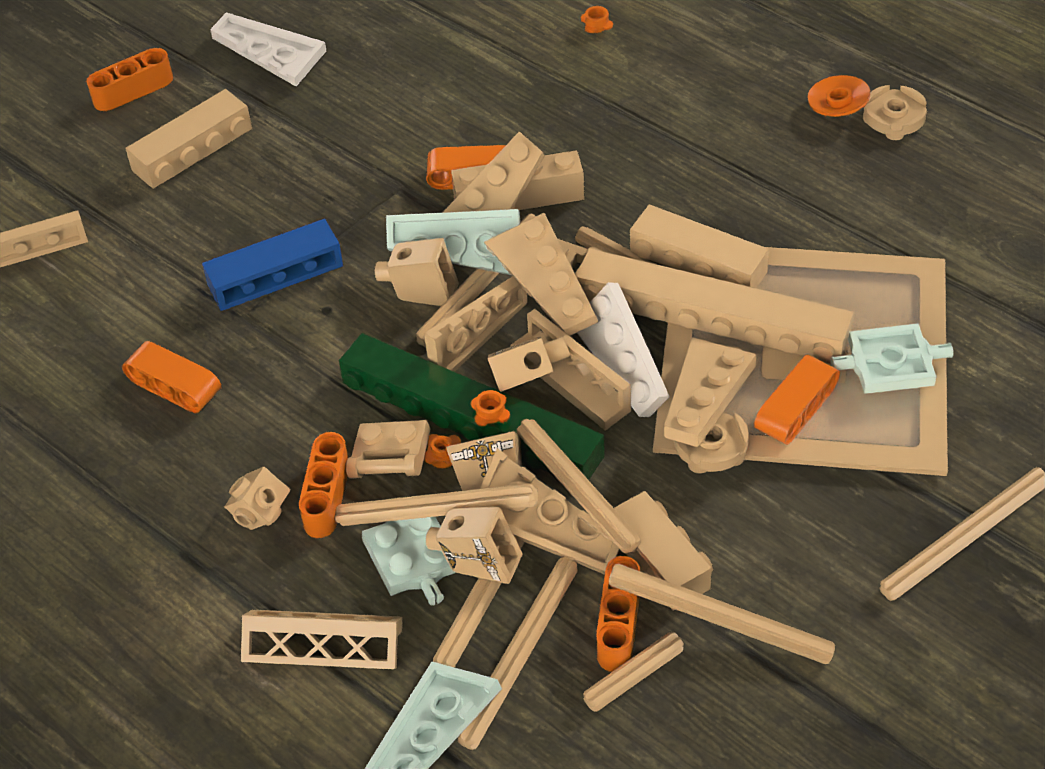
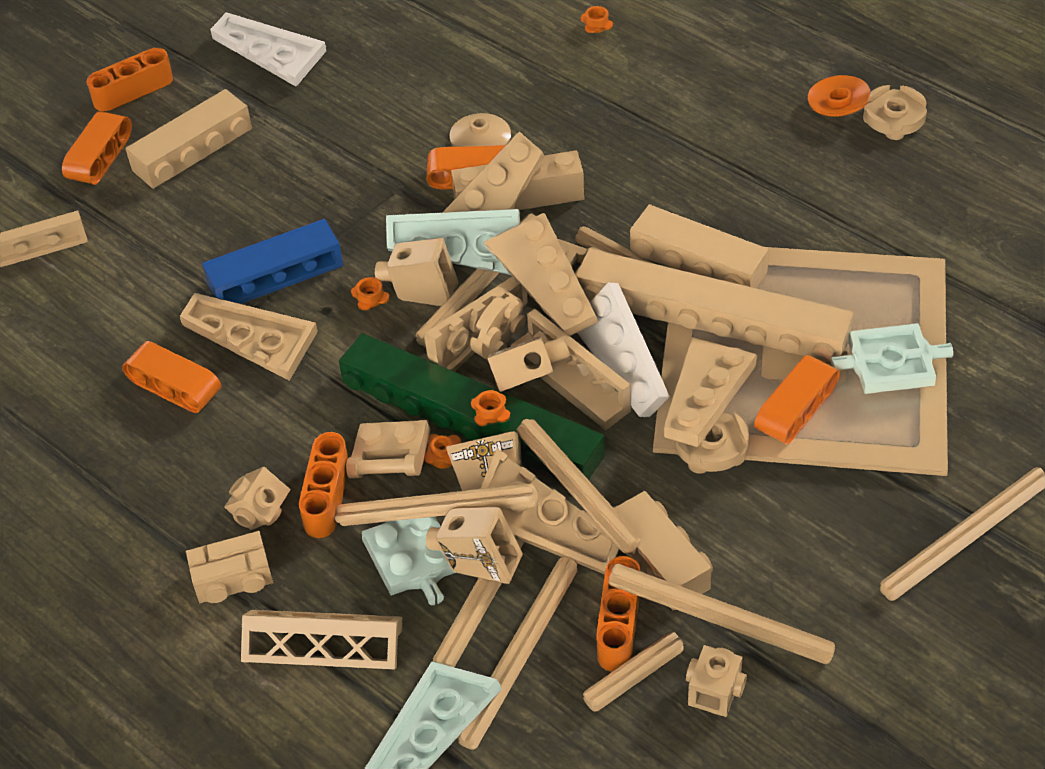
none -> orange beam [62,111,132,185]
none -> tan wing [180,293,318,381]
none -> tan brick [186,531,273,604]
none -> orange plate [351,277,389,310]
none -> tan dish [450,113,511,147]
none -> tan plate [470,292,527,359]
none -> tan brick [686,645,747,717]

